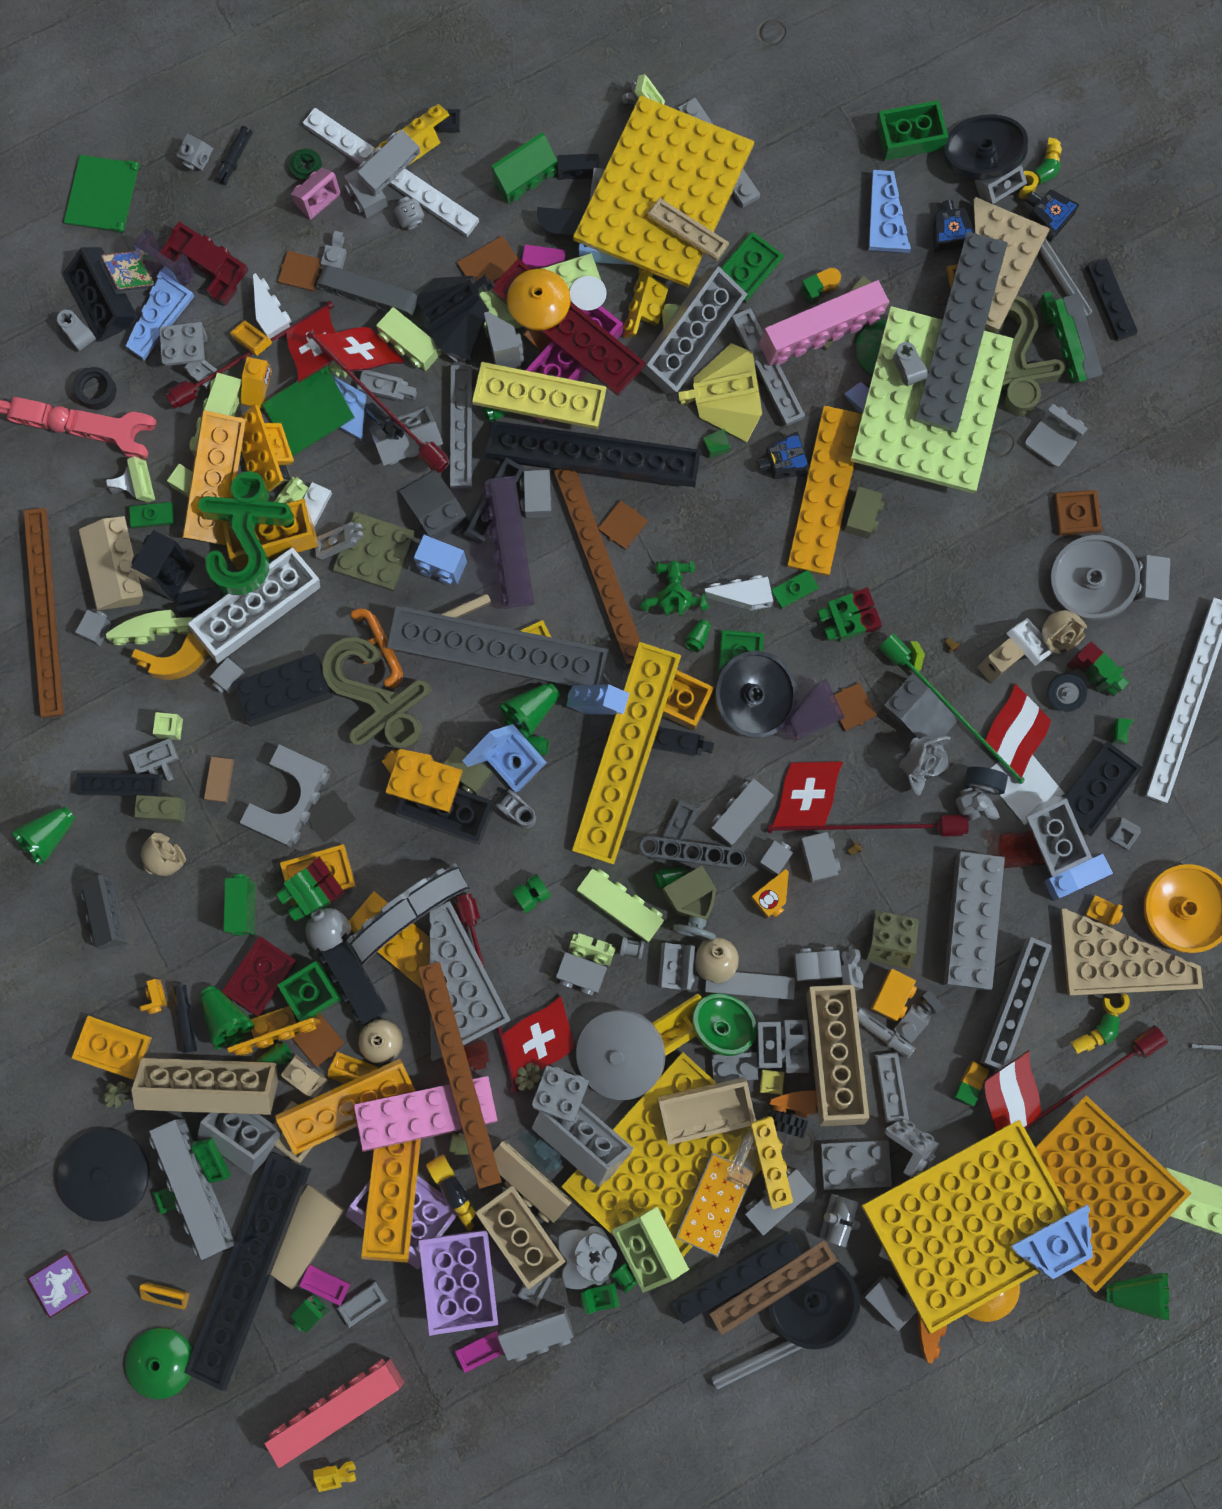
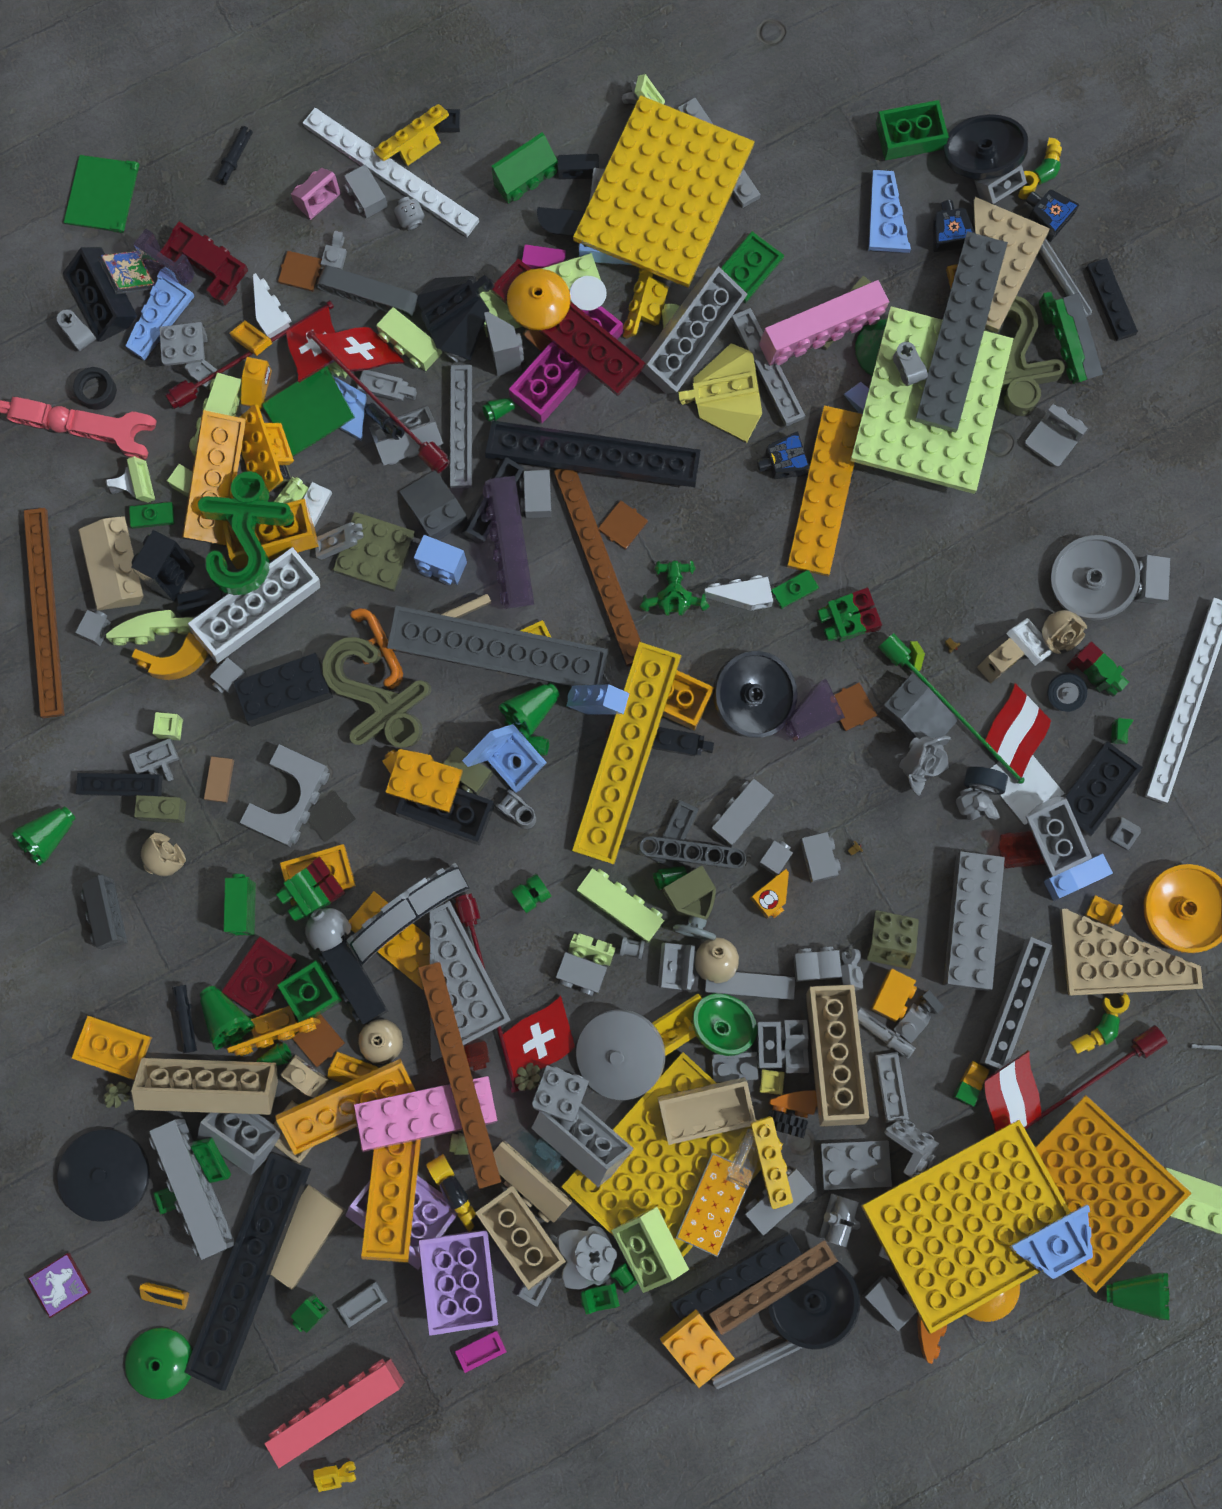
light orange bracket [140,979,167,1015] -> none
light grey brick [176,133,214,171] -> none
dark green gear [289,149,323,181] -> none
dark pink tile [299,1264,351,1306] -> none
light grey brick [357,129,420,196] -> none
dark orange piece [457,235,518,283] -> none
light yellow plate [472,362,607,429] -> none
light grey slope [498,1308,574,1362] -> none
tan tile [648,198,729,262] -> none
green cone [684,619,711,653] -> none
green slope [703,429,730,458] -> none
green tile [718,630,764,672] -> none
red flag [768,762,969,837] -> none
leg [801,268,841,306] -> none
olive brick [844,486,885,539] -> none
dark orange tile [1053,490,1102,536] -> none
none -> light orange plate [660,1310,735,1388]

